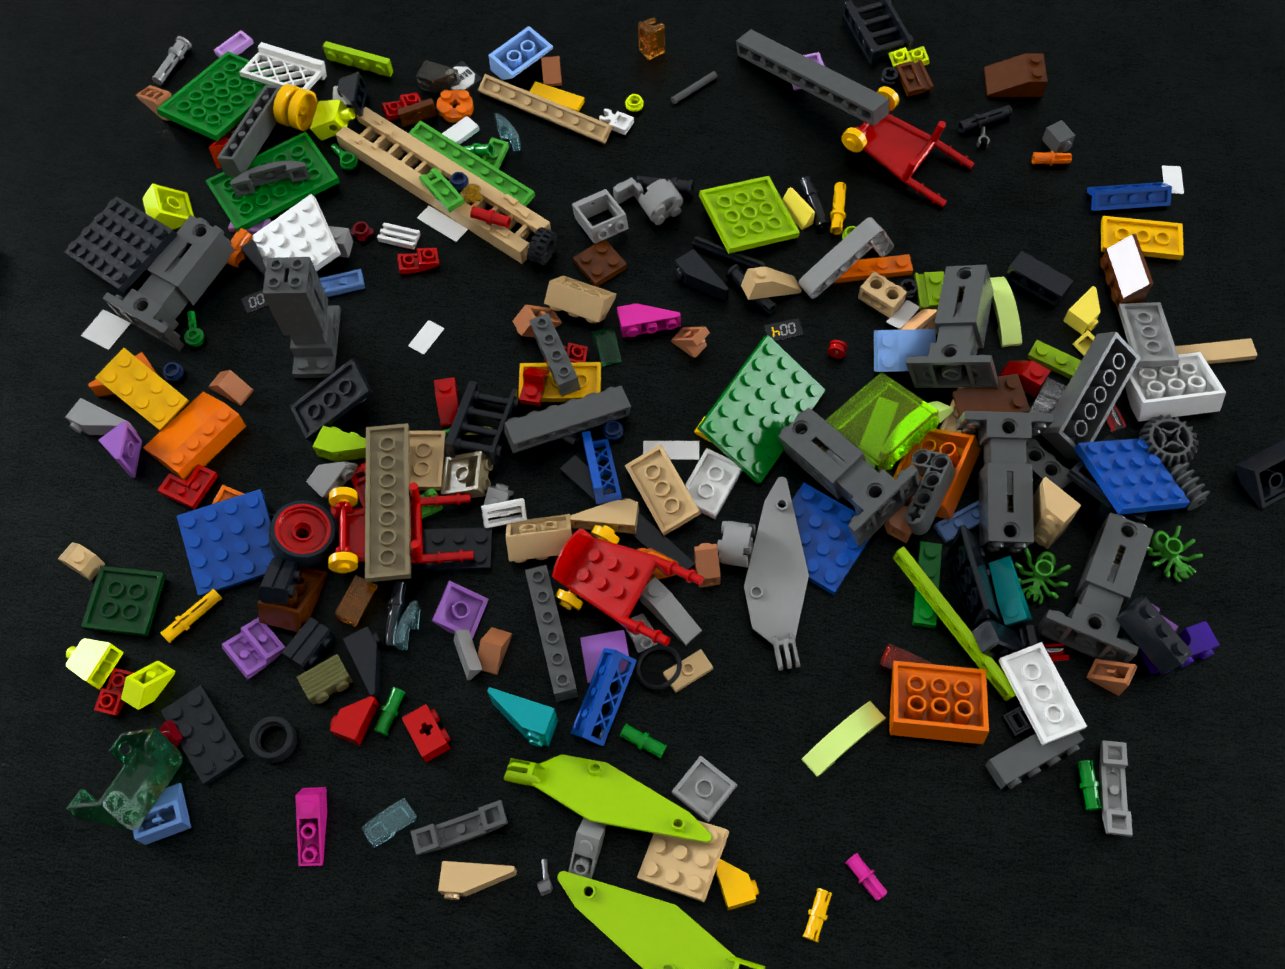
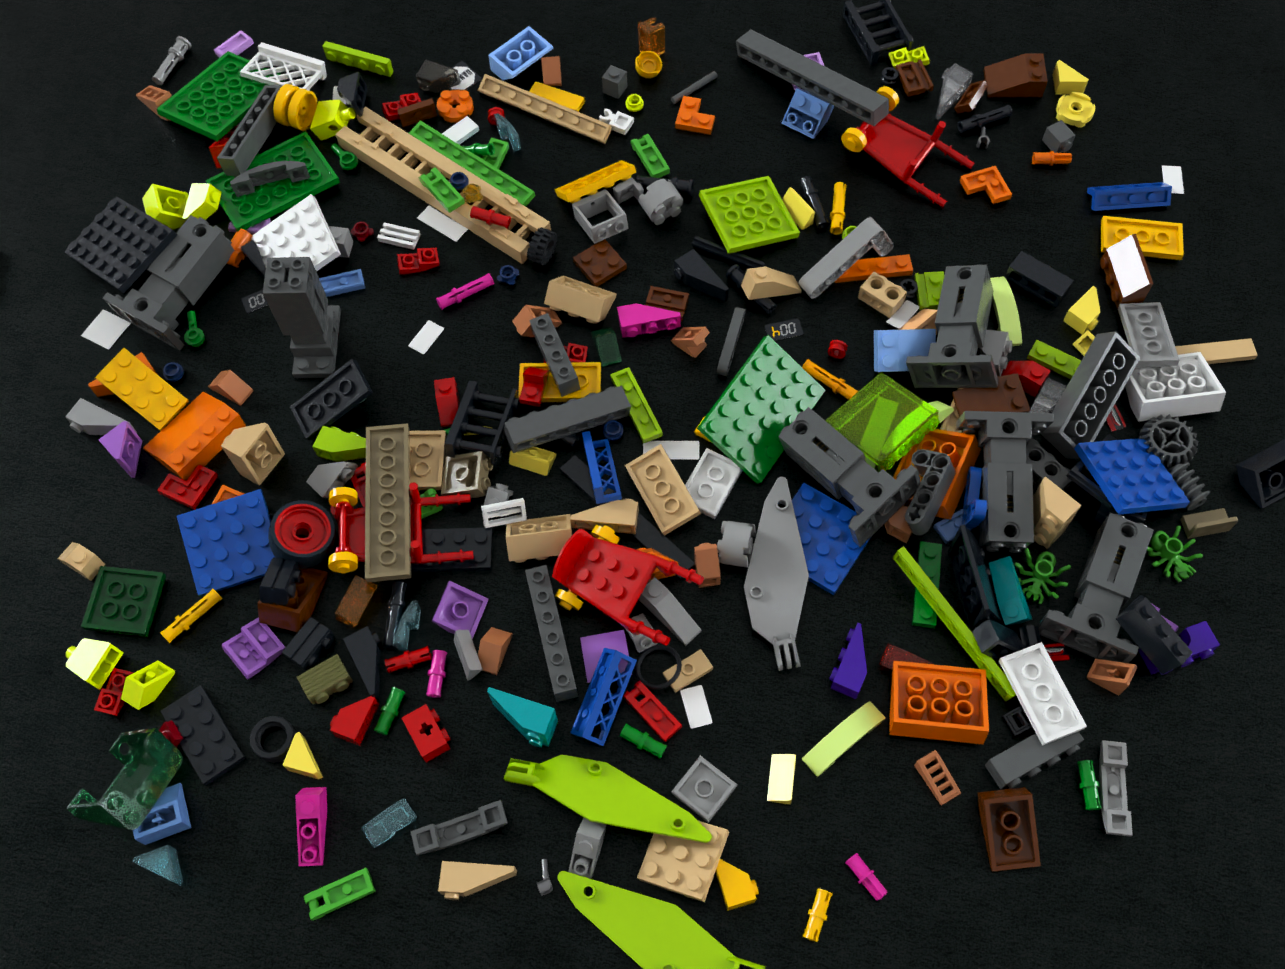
none -> clear light blue slope [132,845,183,886]
none -> neon yellow slope [182,184,222,221]
none -> tan slope [221,423,285,486]
none -> light yellow slope [283,732,323,779]
none -> bright green plate [304,868,376,920]
none -> red pin [385,646,432,673]
none -> dark pink pin [426,650,447,698]
none -> dark pink pin [436,273,494,310]
none -> red bush [488,107,505,125]
none -> dark blue plate [497,265,519,285]
none -> light yellow slope [509,446,556,476]
none -> yellow plate [555,160,637,203]
none -> dark grey brick [602,65,627,99]
none -> lime plate [610,367,663,443]
none -> red plate [623,681,682,742]
none -> bright green plate [631,134,670,178]
none -> yellow hair [635,51,662,79]
none -> reddish brown plate [646,286,689,321]
none -> orange plate [675,96,715,135]
none -> white sticker [680,685,712,729]
none -> dark grey beam [717,307,746,376]
none -> slope [767,754,796,804]
none -> medium blue slope [782,88,834,139]
none -> light orange pin [802,359,859,402]
none -> dark purple slope [829,623,867,699]
none -> nougat slope [914,750,961,806]
none -> clear slope [936,63,973,119]
none -> reddish brown plate [954,80,988,114]
none -> orange plate [959,166,1012,204]
none -> blue beam [962,466,987,529]
none -> reddish brown slope [977,787,1041,872]
none -> light grey slope [979,330,1013,377]
none -> light yellow slope [1053,60,1089,94]
none -> light yellow plate [1056,92,1095,128]
none -> dark tan panel [1180,508,1238,539]

